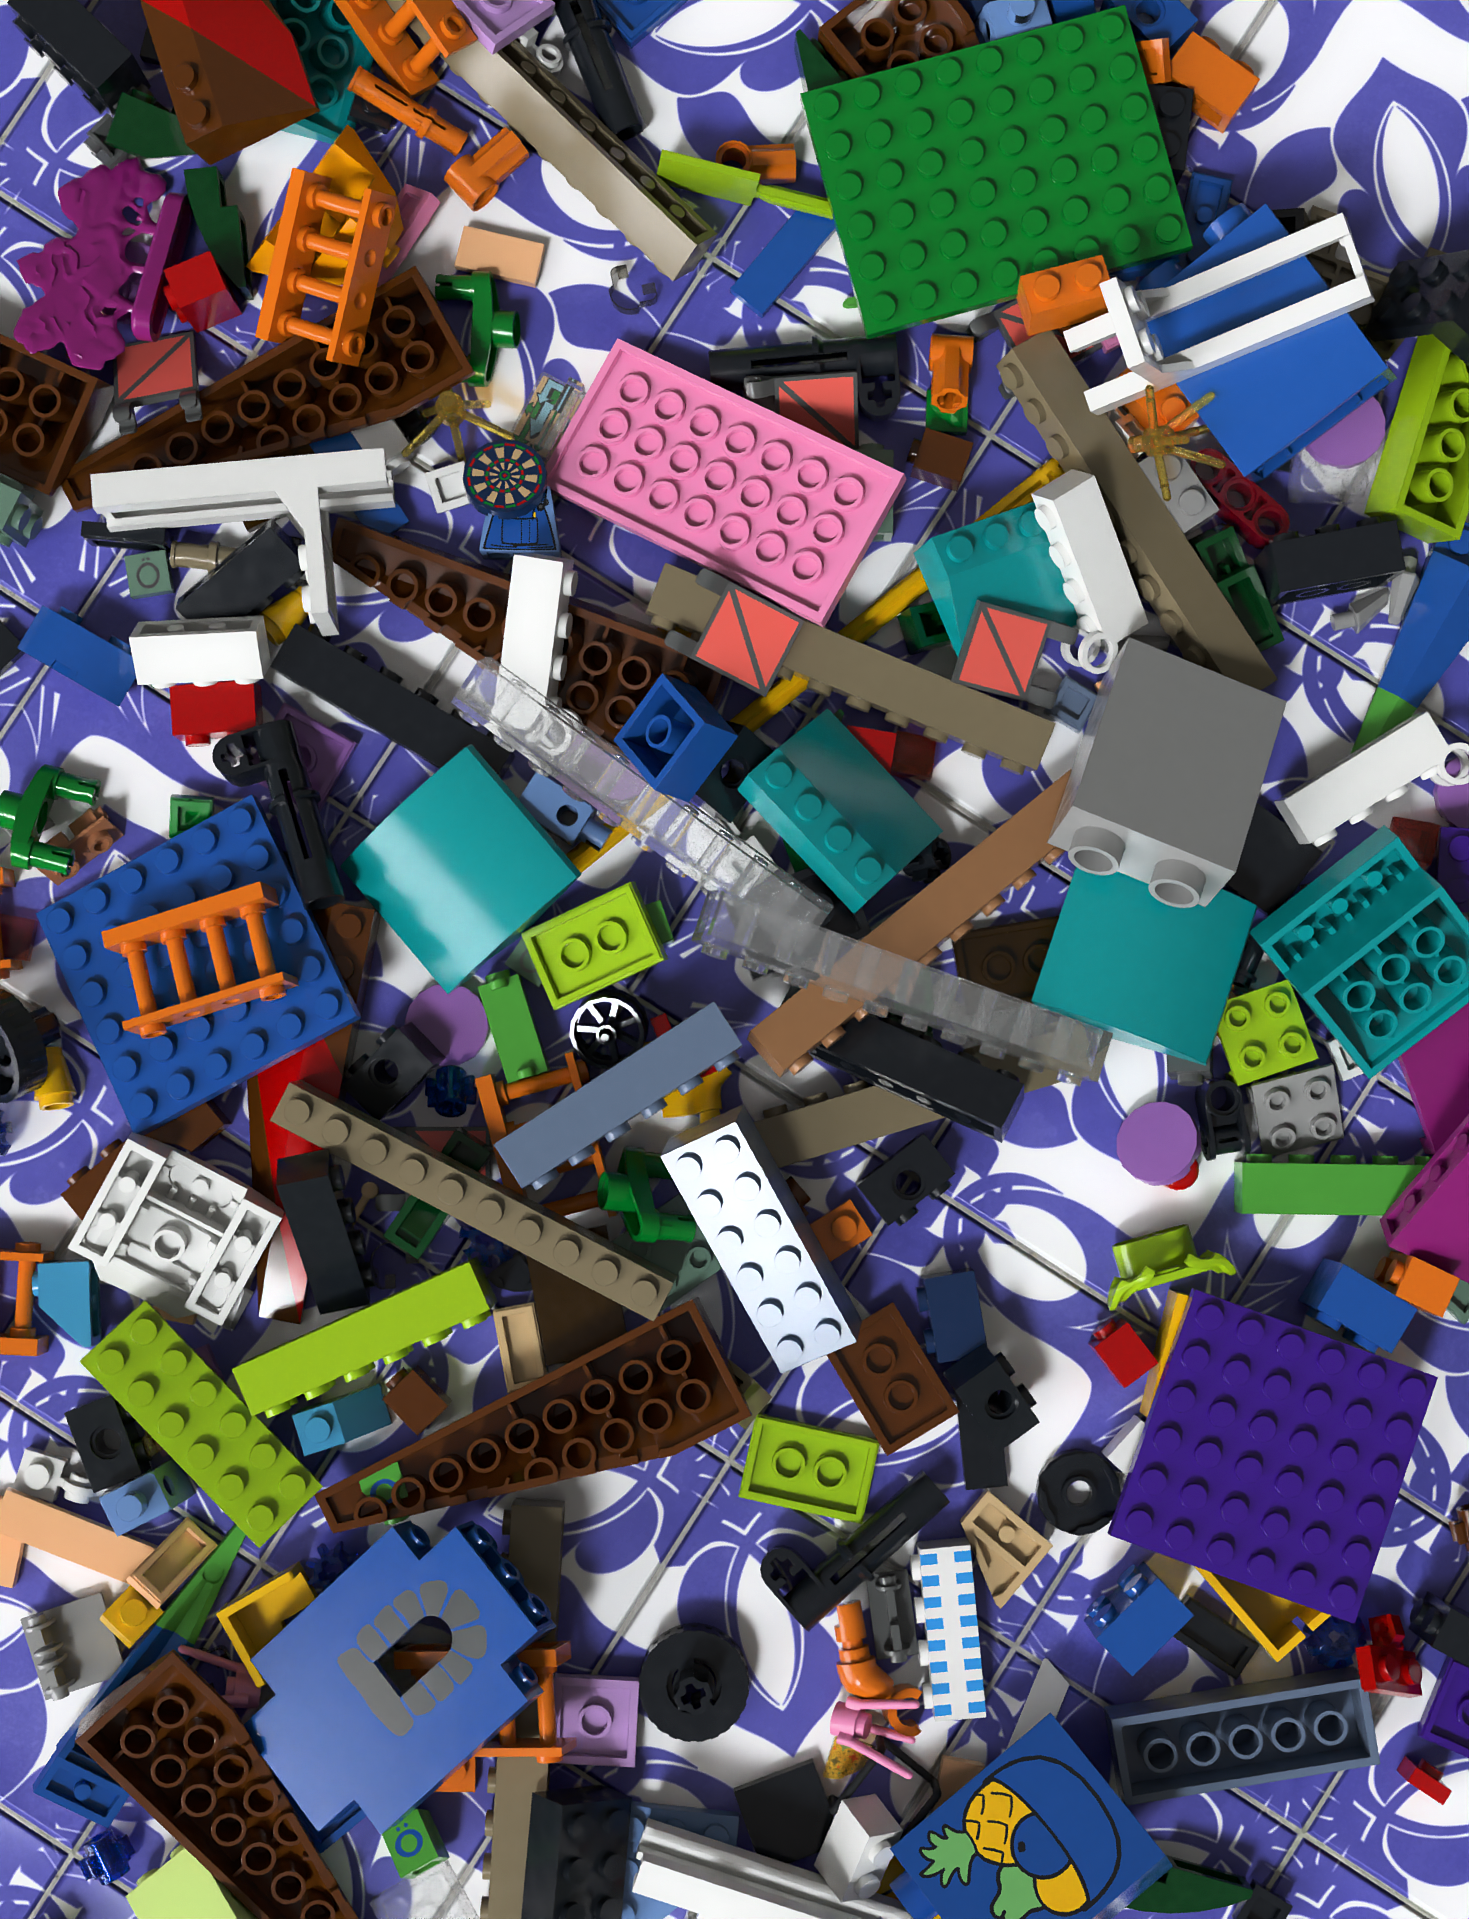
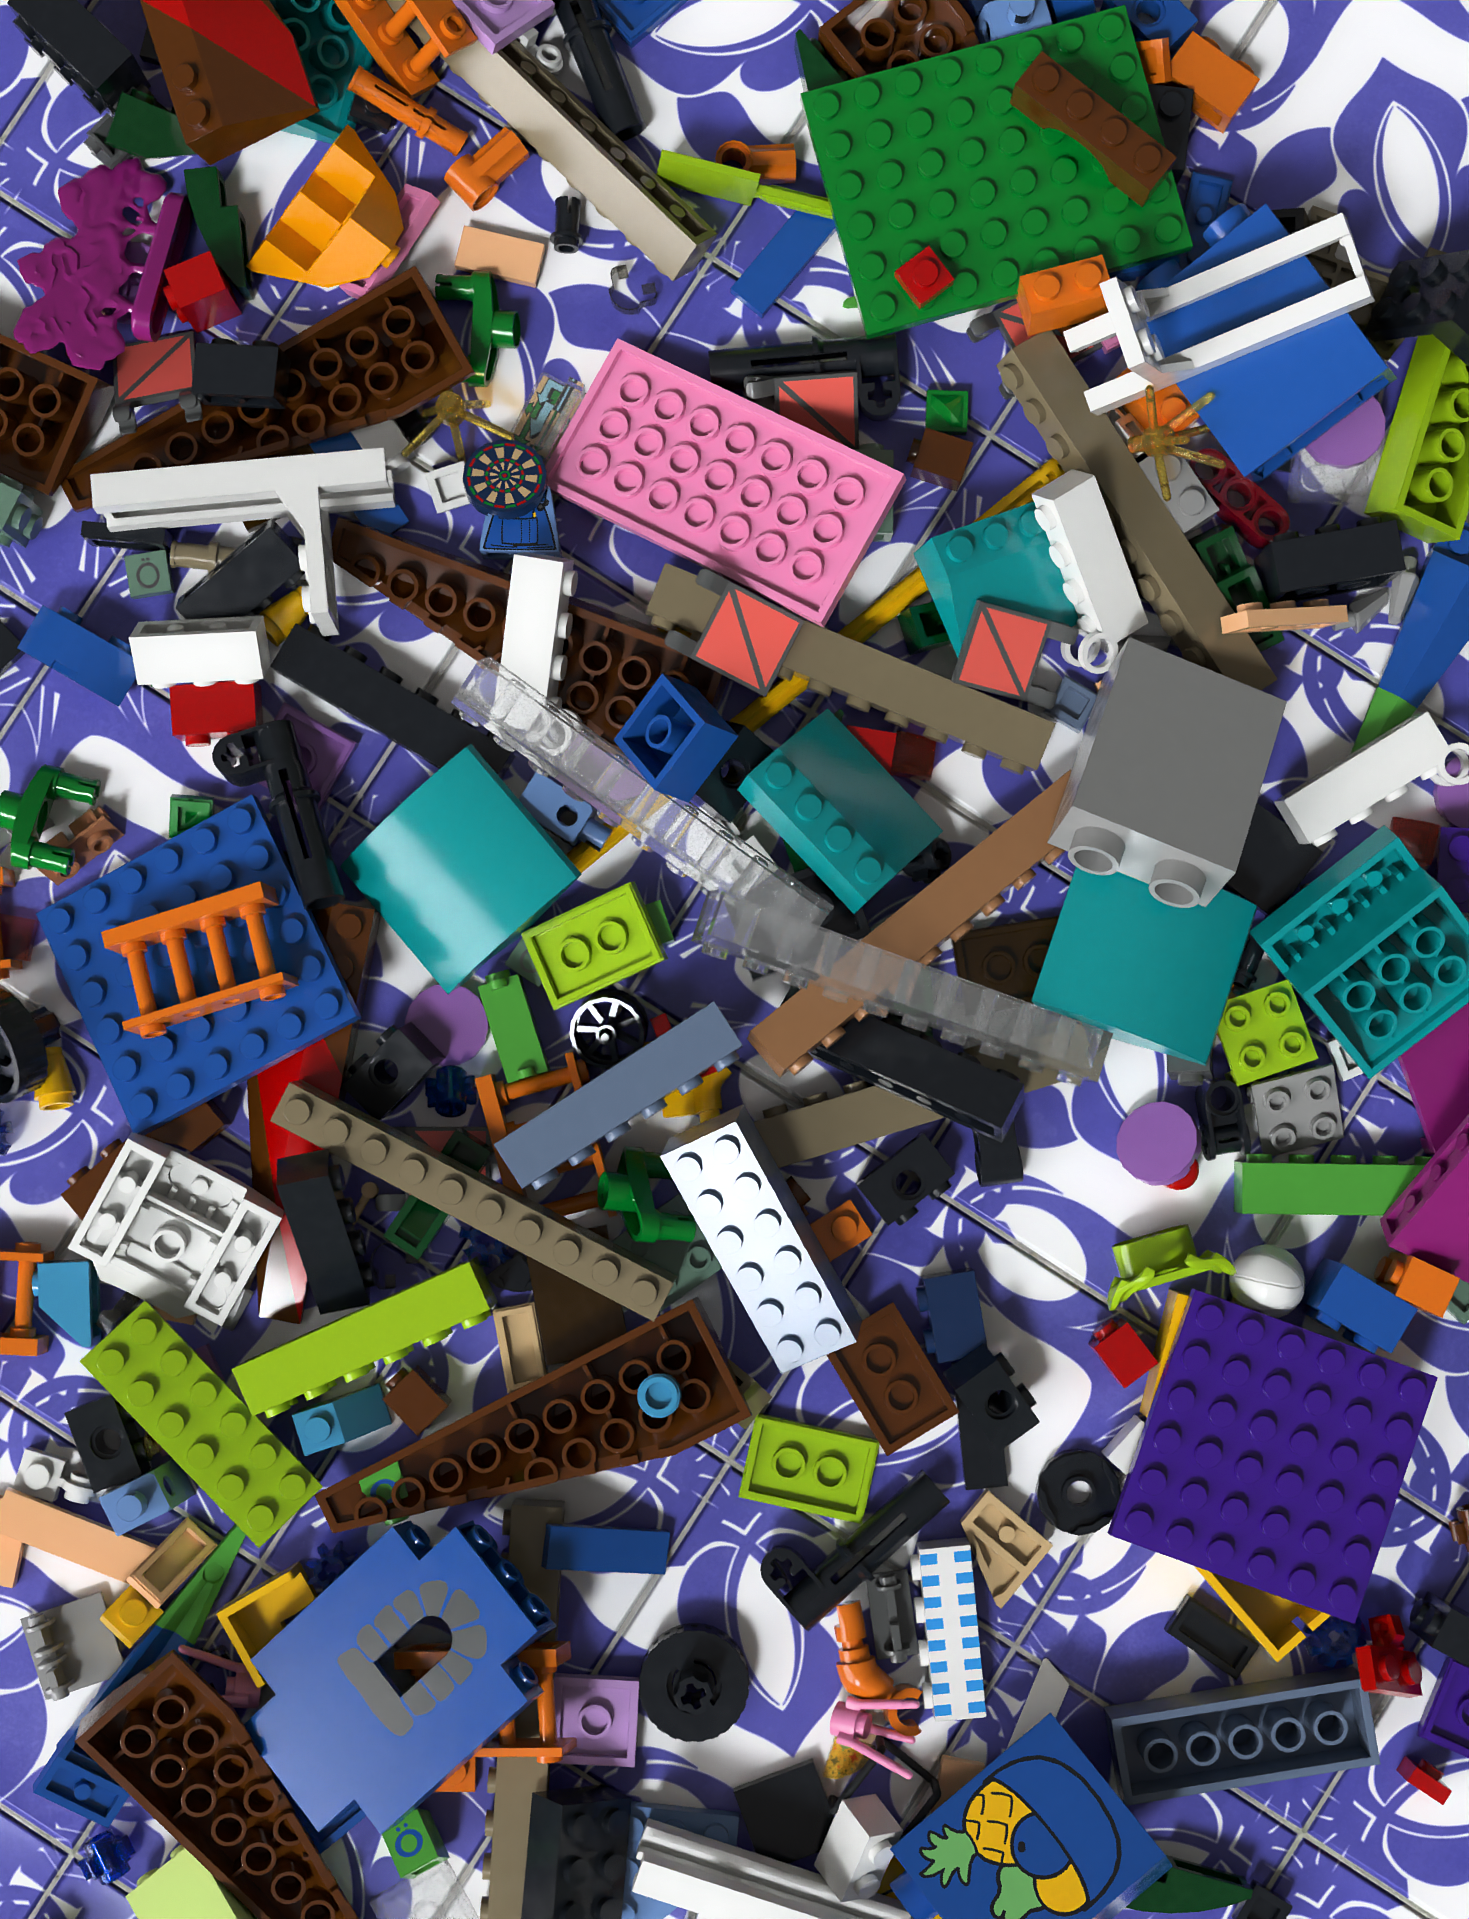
orange fence [255,167,398,367] -> none
orange piece [928,333,974,413] -> none
blue brick [1084,1561,1194,1677] -> none
none -> clear smoke piece [95,1291,141,1334]
none -> black brick [191,338,291,409]
none -> blue tile [541,1523,670,1575]
none -> black pin [550,196,583,254]
none -> dark azure tile [637,1373,682,1418]
none -> red plate [894,246,955,310]
none -> black piece [972,1120,1023,1188]
none -> reddish brown arch [1010,51,1177,207]
none -> light nougat plate [1220,599,1349,634]
none -> white piece [1229,1244,1305,1318]

